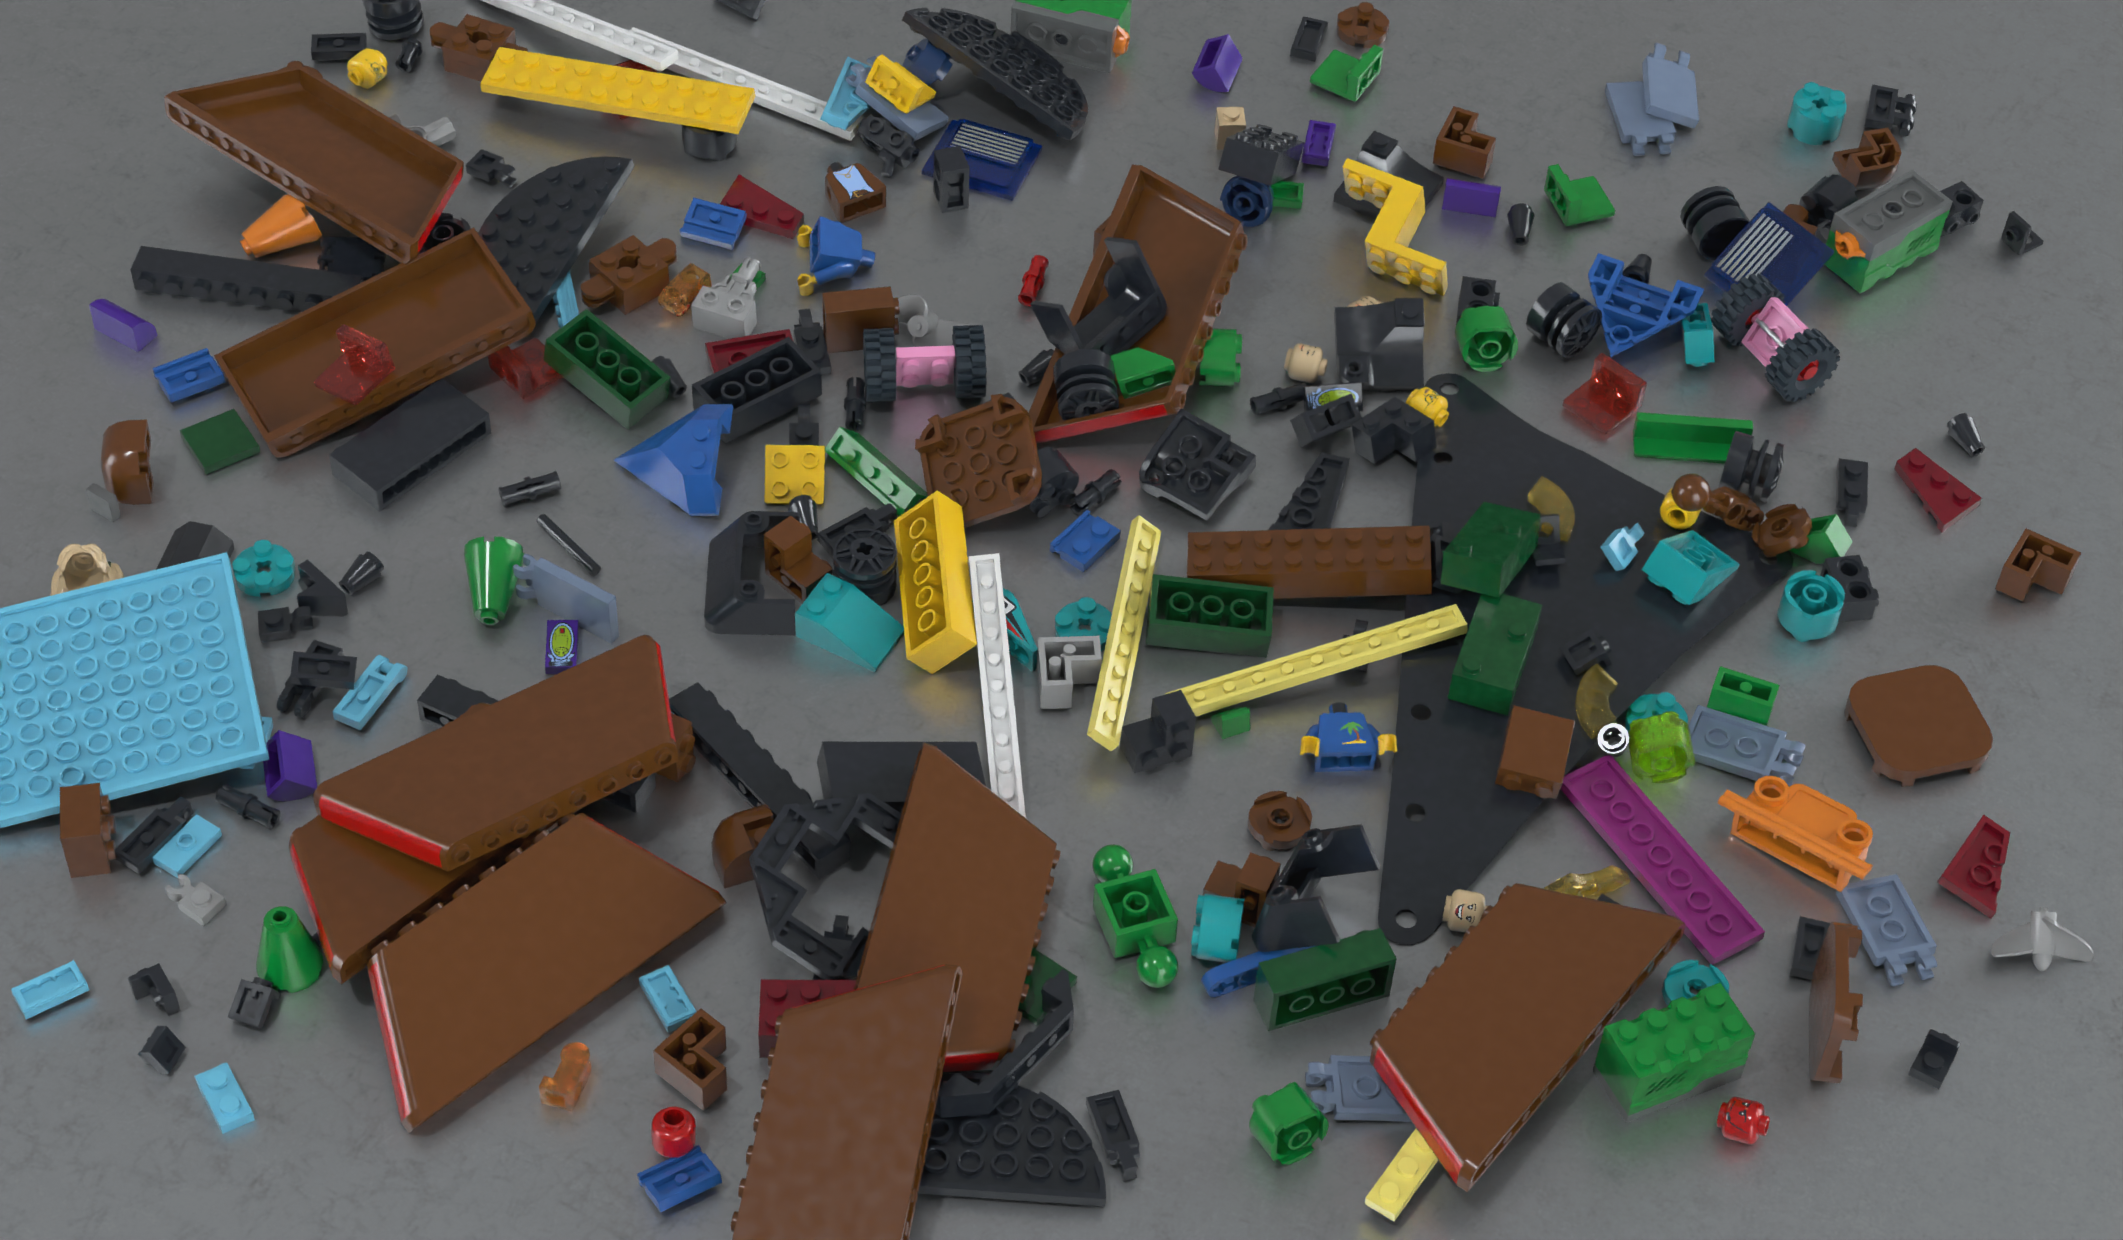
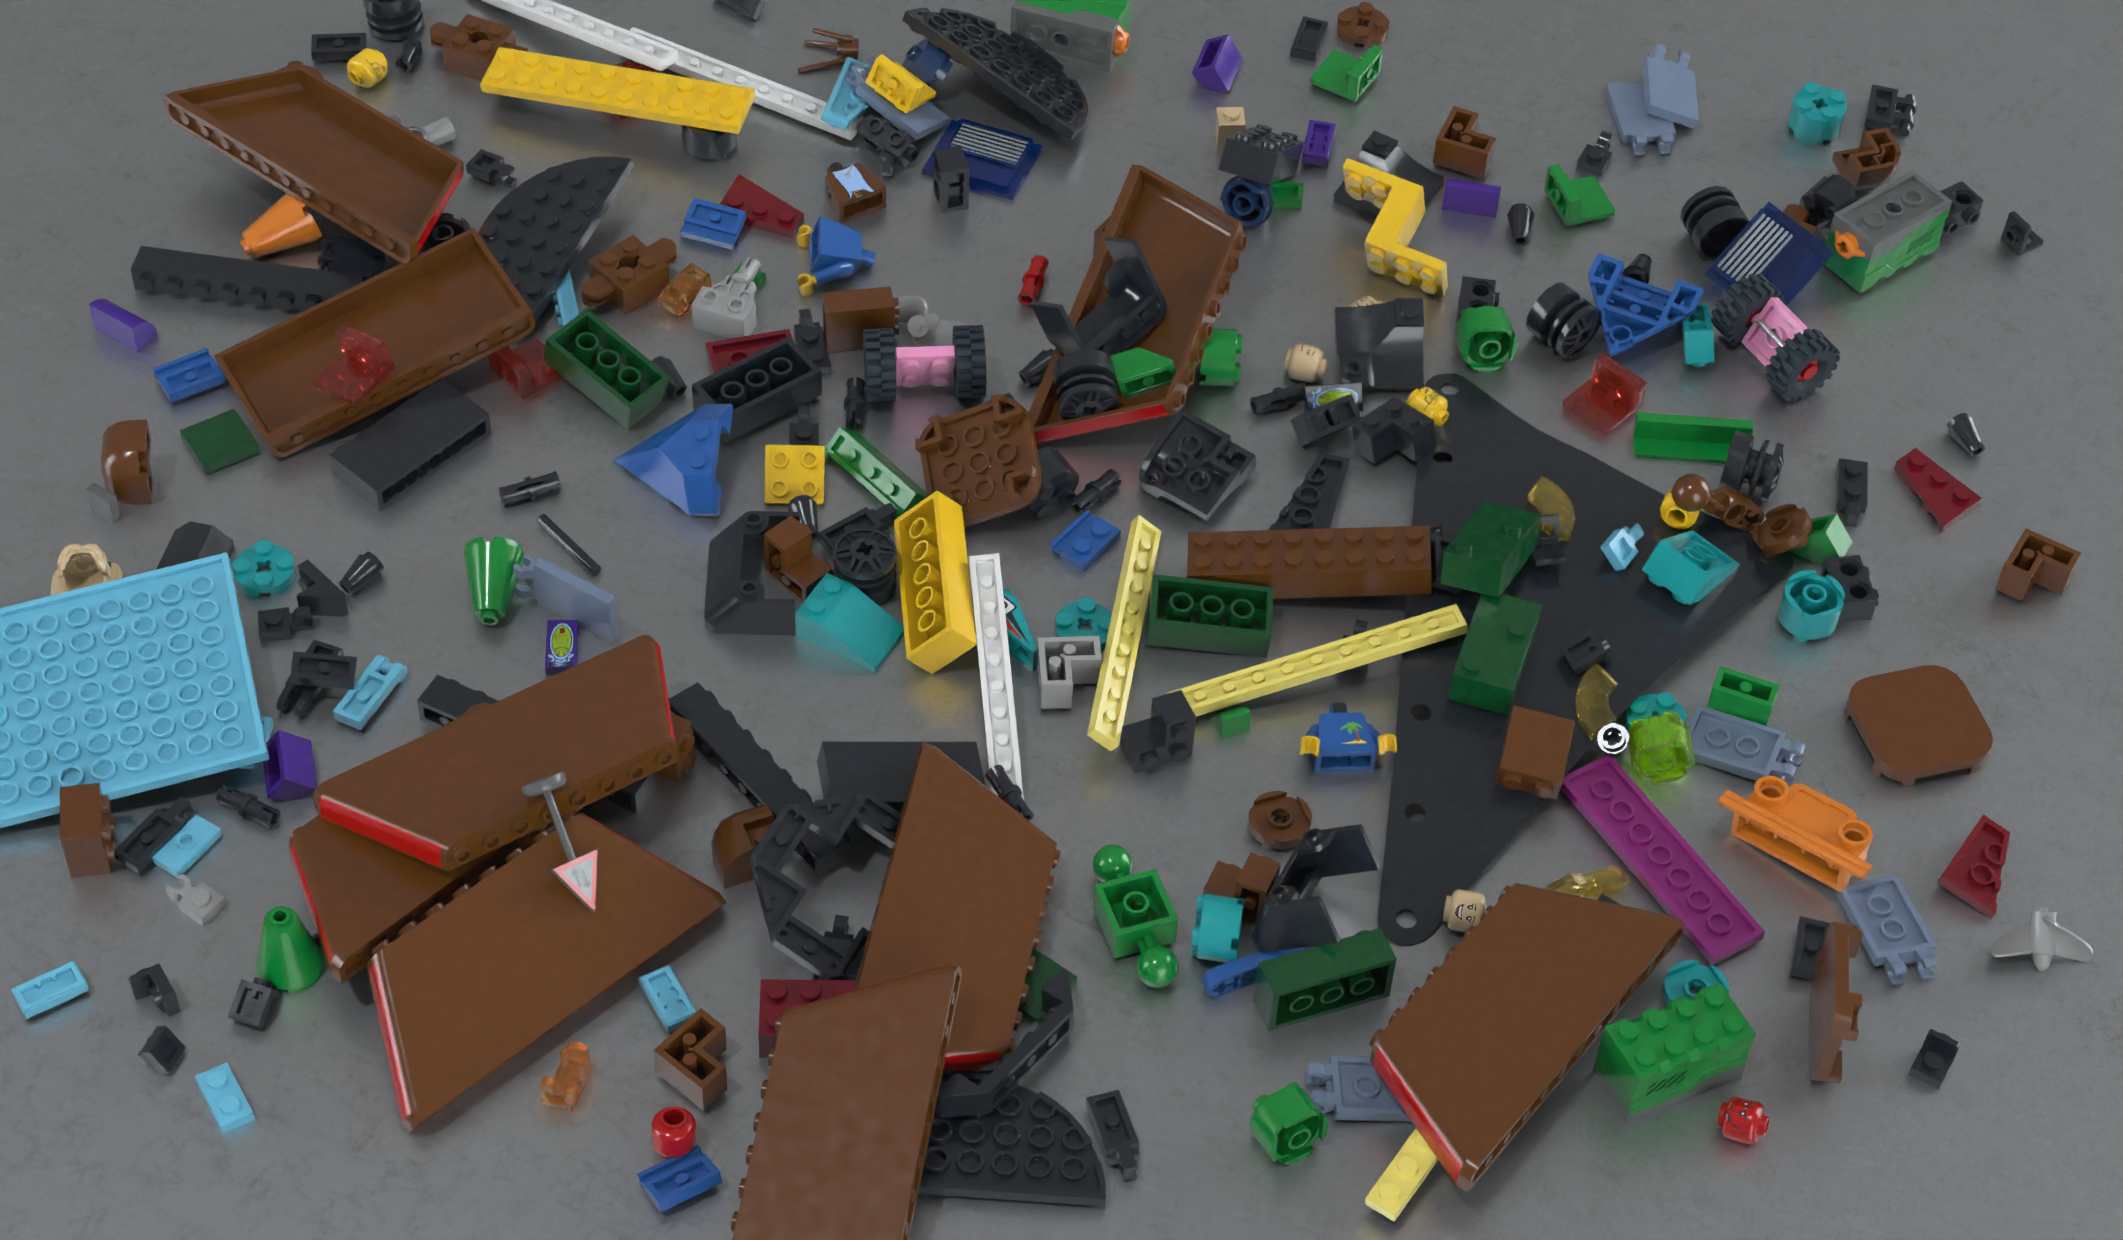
none -> dark grey piece [520,771,598,913]
none -> reddish brown plant [798,28,859,73]
none -> black pin [985,765,1034,821]
none -> black plate [1576,130,1613,177]

